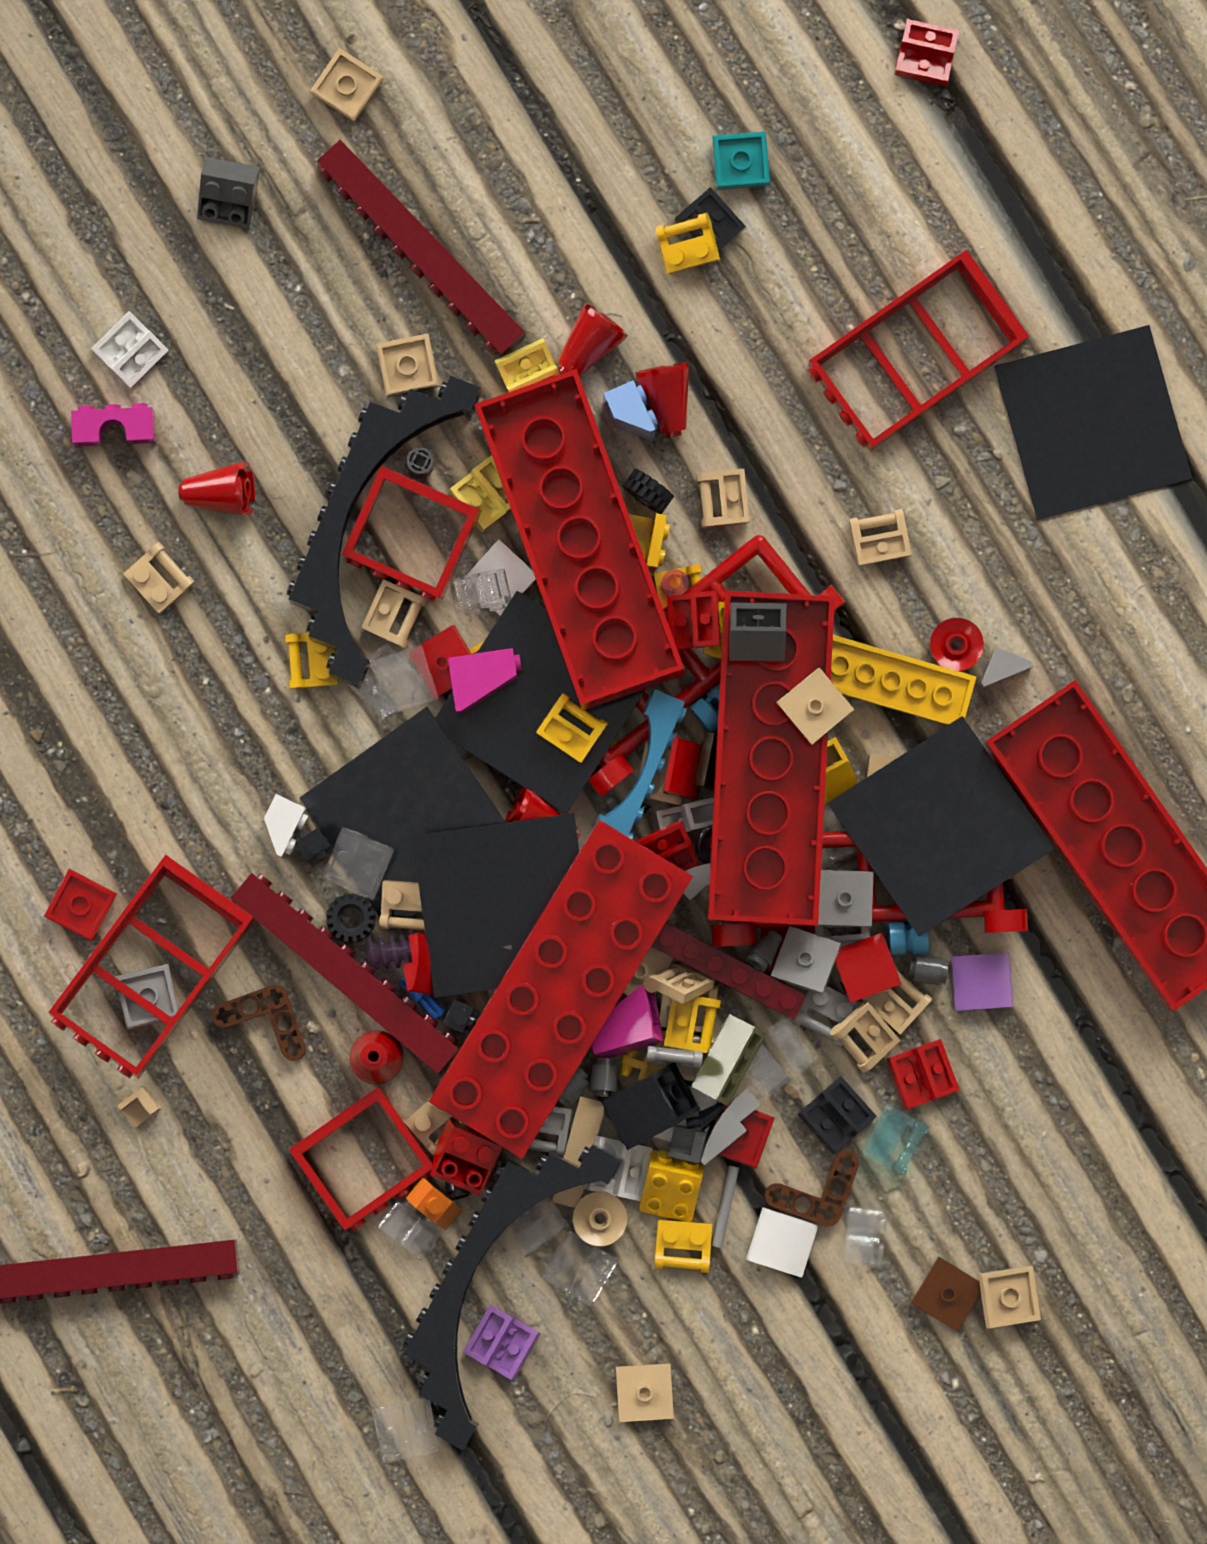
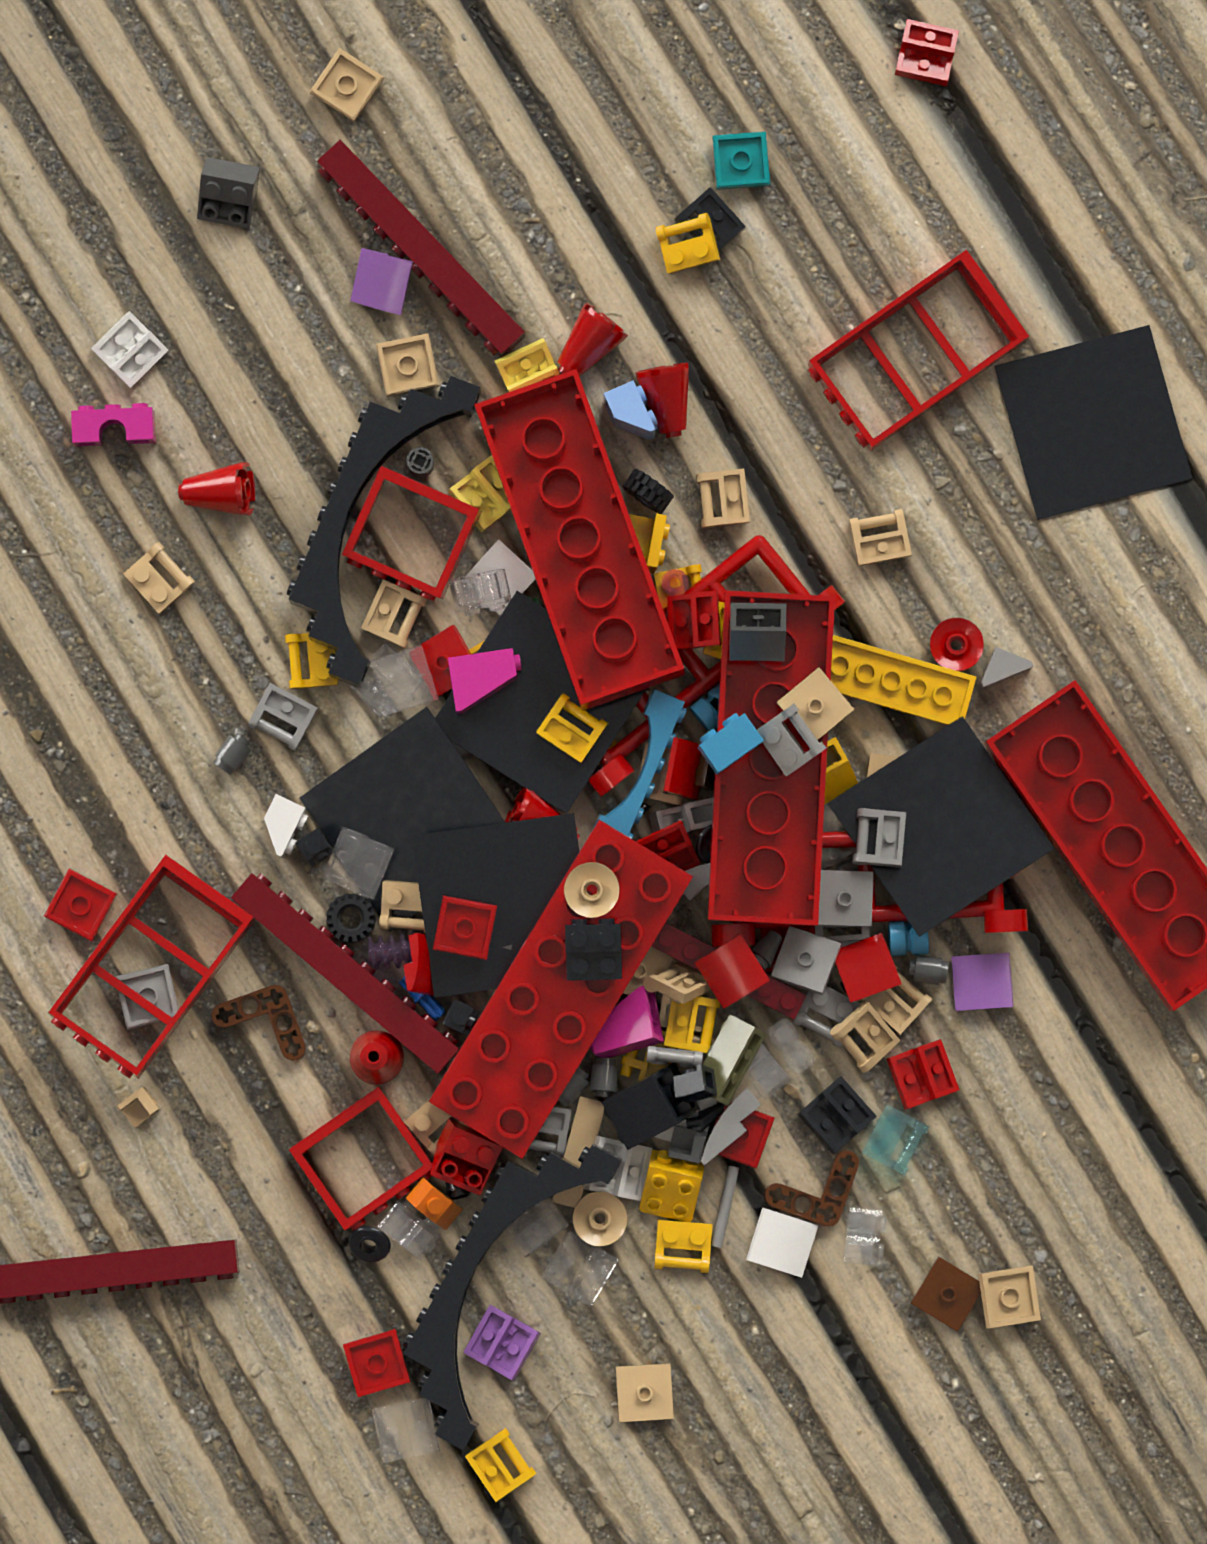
none -> dark grey brick [213,733,252,775]
none -> light grey plate [248,683,318,751]
none -> red plate [343,1329,411,1397]
none -> black piece [348,1226,391,1262]
none -> medium lavender slope [350,248,413,315]
none -> red plate [433,895,497,960]
none -> yellow plate [465,1428,536,1502]
none -> tan dish [564,862,619,918]
none -> black plate [565,918,622,980]
none -> black brick [672,1064,717,1103]
none -> red slope [694,934,770,1009]
none -> dark azure brick [698,713,764,775]
none -> light grey plate [757,703,826,776]
none -> light grey plate [852,808,906,868]

